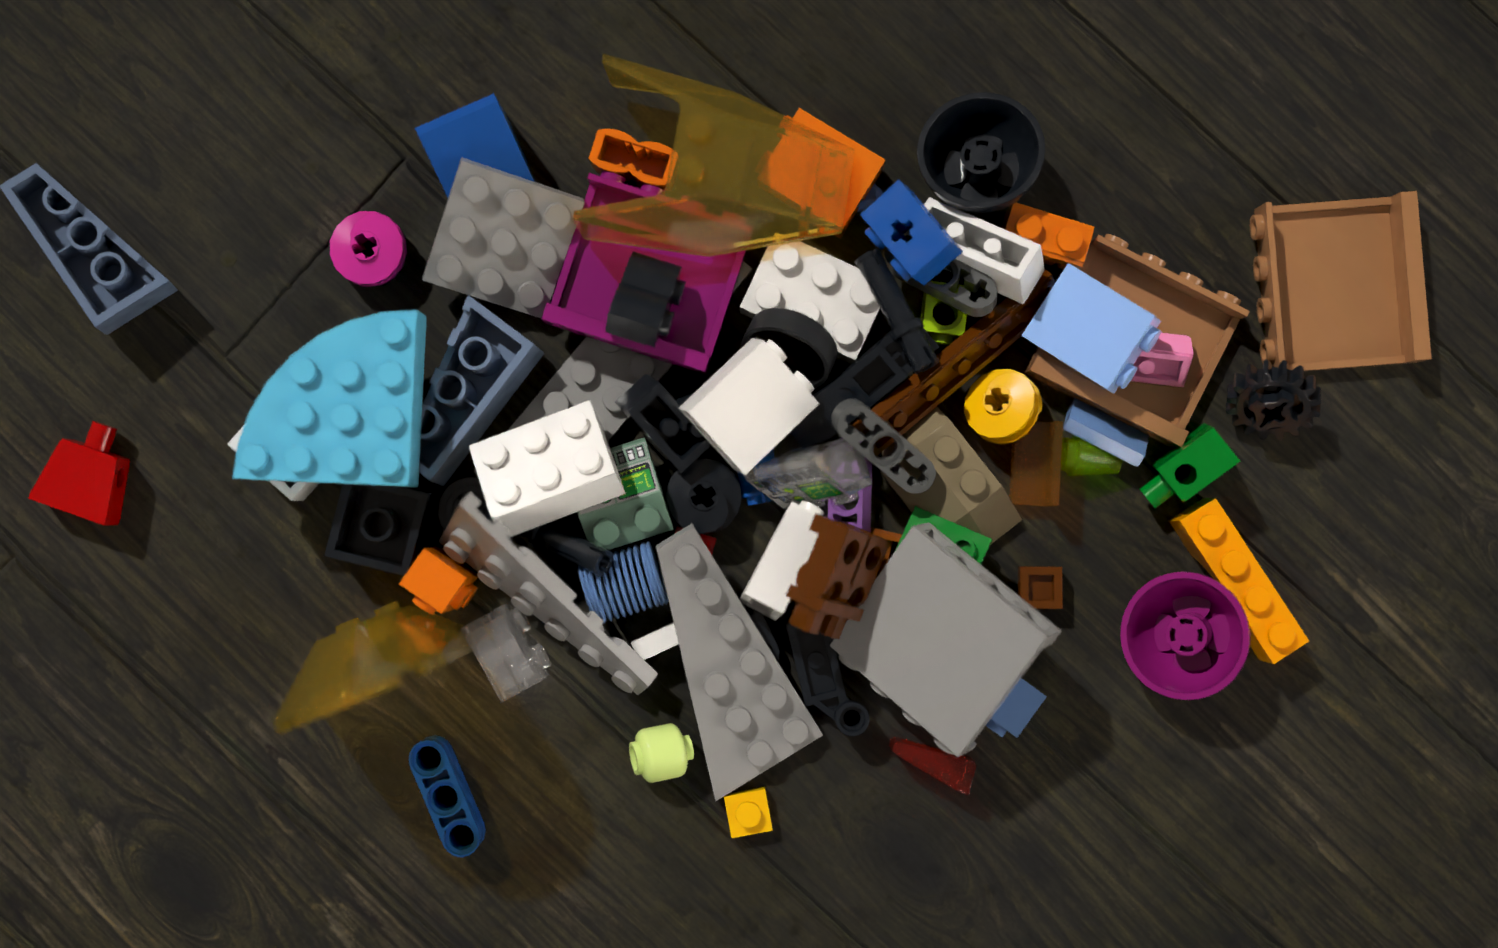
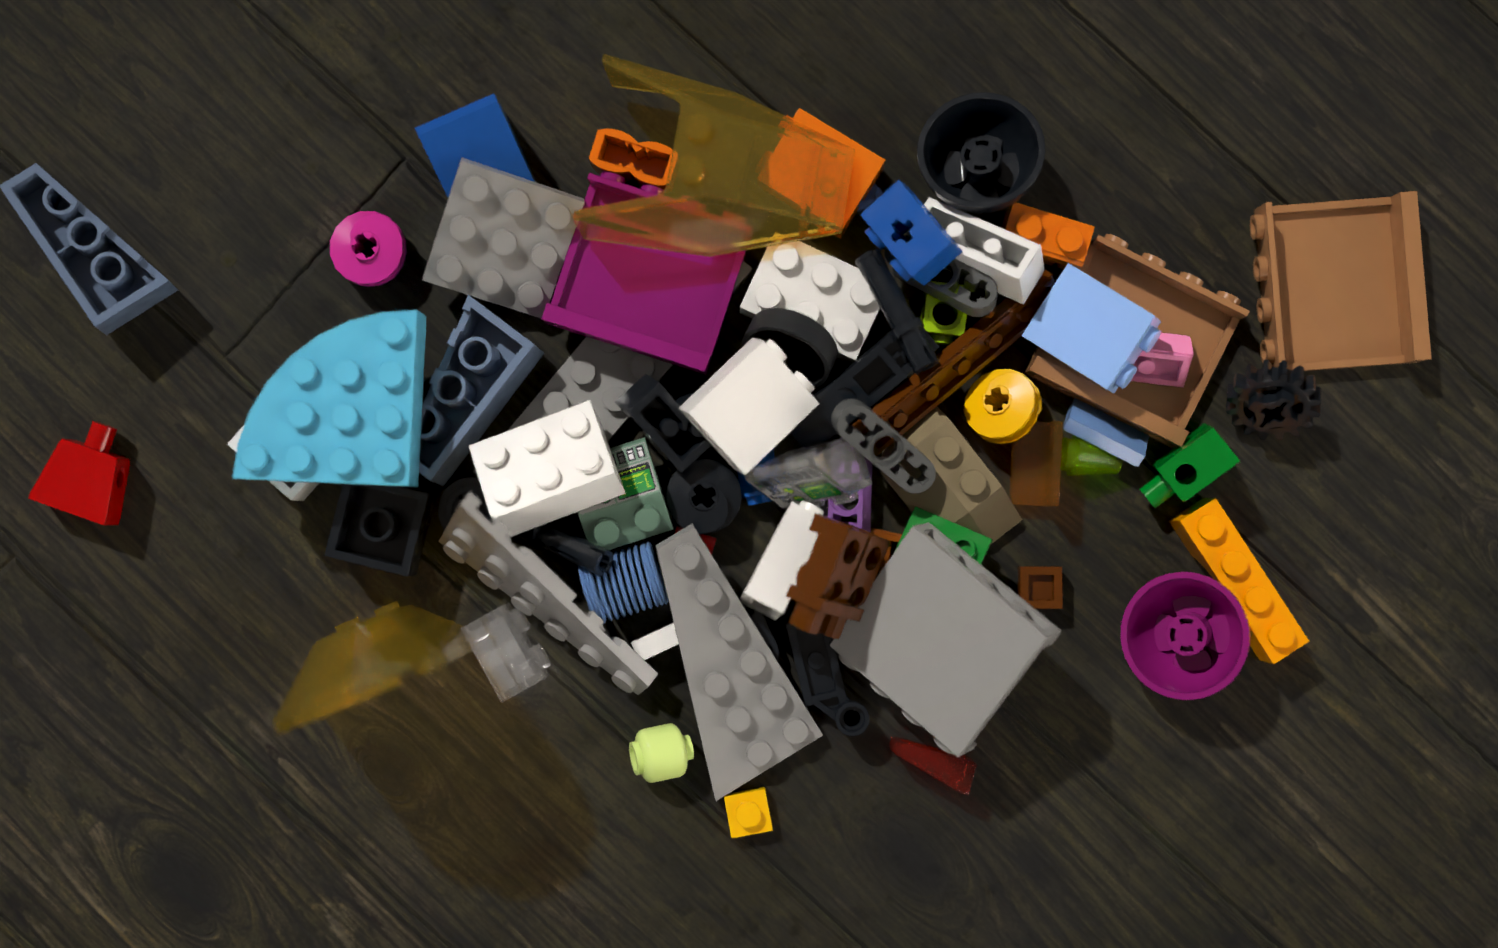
orange brick [399,547,478,615] -> none
blue beam [408,735,486,857] -> none
black brick [605,251,686,348] -> none
medium blue brick [986,678,1047,738] -> none

